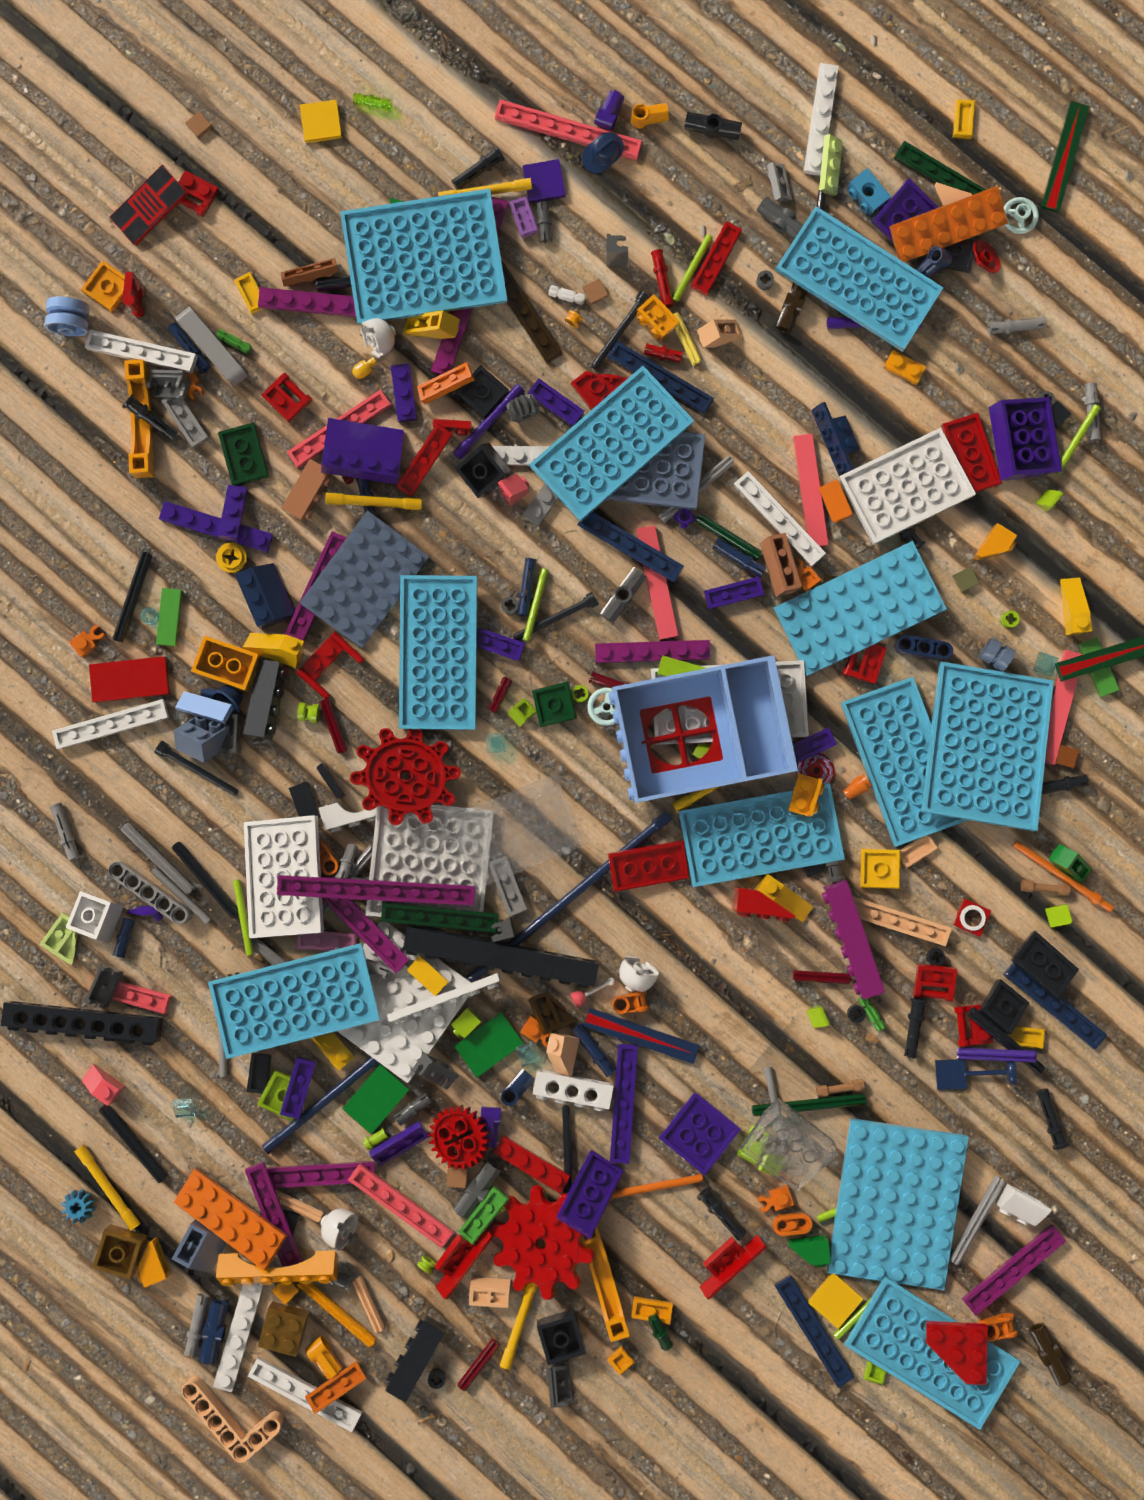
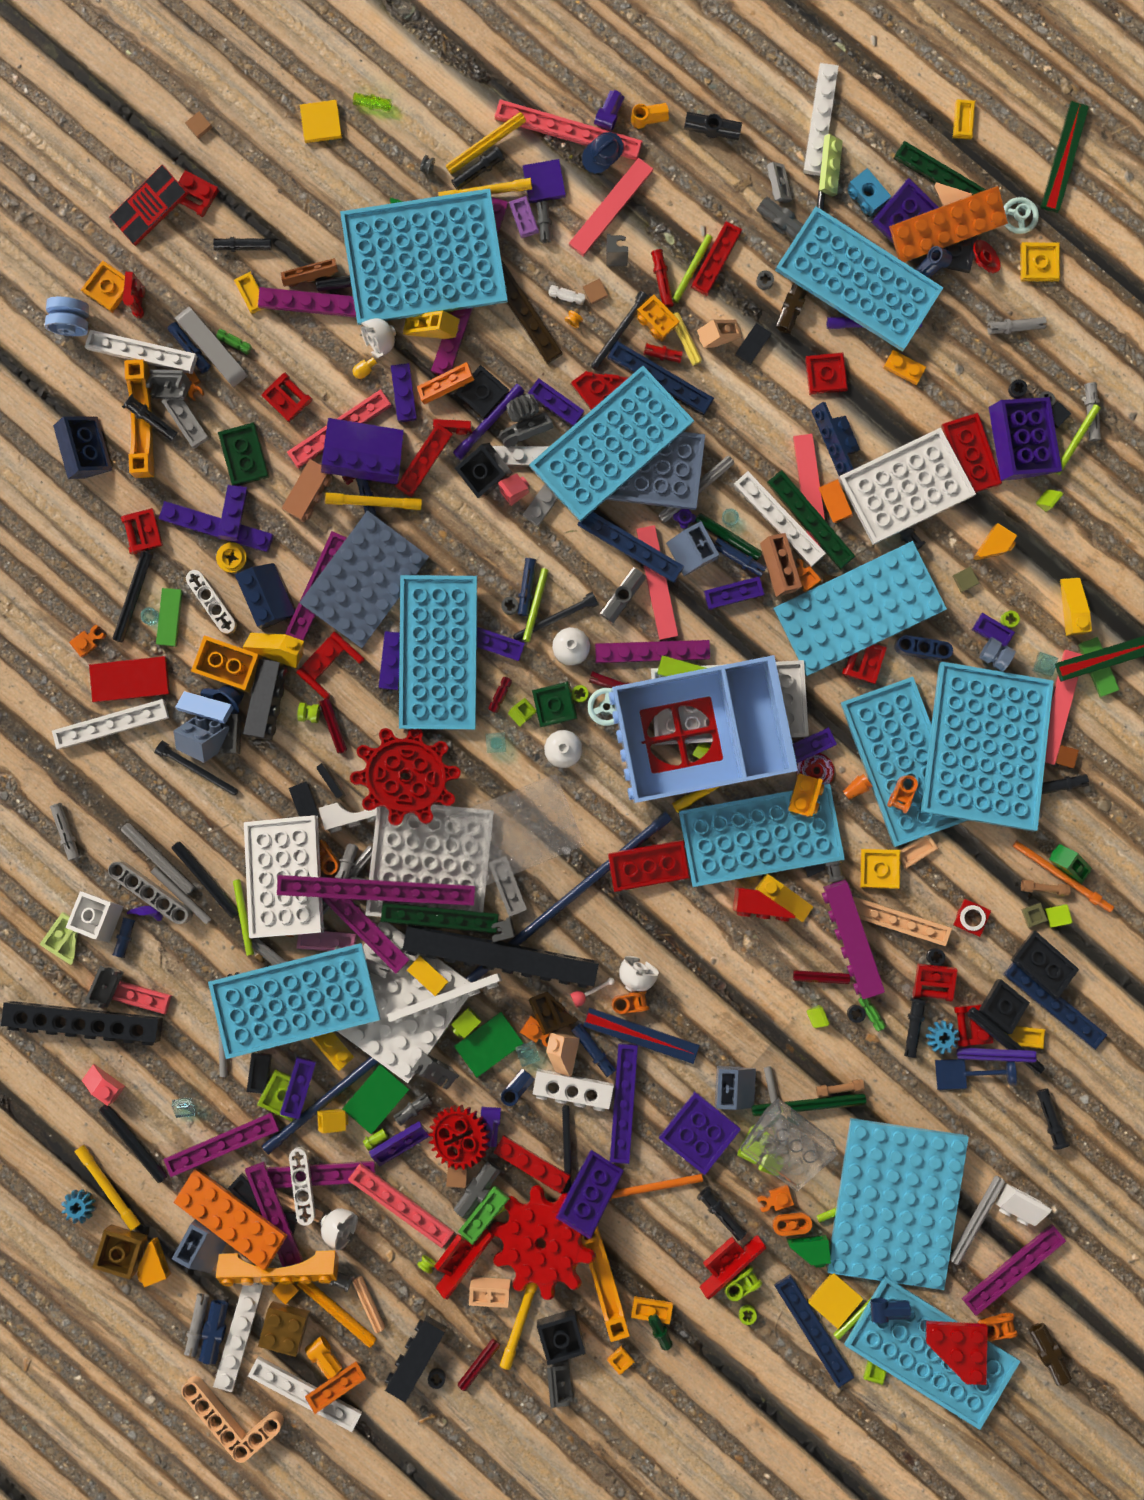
none -> dark blue slope [53,416,112,479]
none -> red plate [121,508,163,554]
none -> magenta plate [163,1112,280,1177]
none -> white beam [186,570,237,634]
none -> black pin [213,237,272,252]
none -> black tile [227,1173,260,1213]
none -> white beam [289,1147,315,1226]
none -> yellow brick [317,1109,348,1134]
none -> dark purple plate [379,631,400,690]
none -> dark grey bush [420,155,435,175]
none -> yellow axle [446,112,526,174]
none -> dark grey hinge [499,412,554,448]
none -> white cylinder [544,730,582,768]
none -> white cylinder [552,627,590,666]
none -> coral tile [569,158,653,257]
none -> sand blue slope [666,522,719,576]
none -> sand blue slope [715,1066,756,1110]
none -> clear light blue bush [722,509,739,527]
none -> lime piece [723,1265,762,1301]
none -> black tile [735,323,772,365]
none -> lime bush [739,1305,757,1325]
none -> dark green tile [767,470,856,569]
none -> red tile [805,353,847,395]
none -> dark blue piece [870,1298,911,1323]
none -> orange piece [887,775,918,814]
none -> dark azure gear [926,1020,960,1054]
none -> dark purple tile [971,613,1015,647]
none -> black bush [1008,379,1028,399]
none -> yellow tile [1020,242,1060,282]
none -> olive tile [1021,903,1048,928]

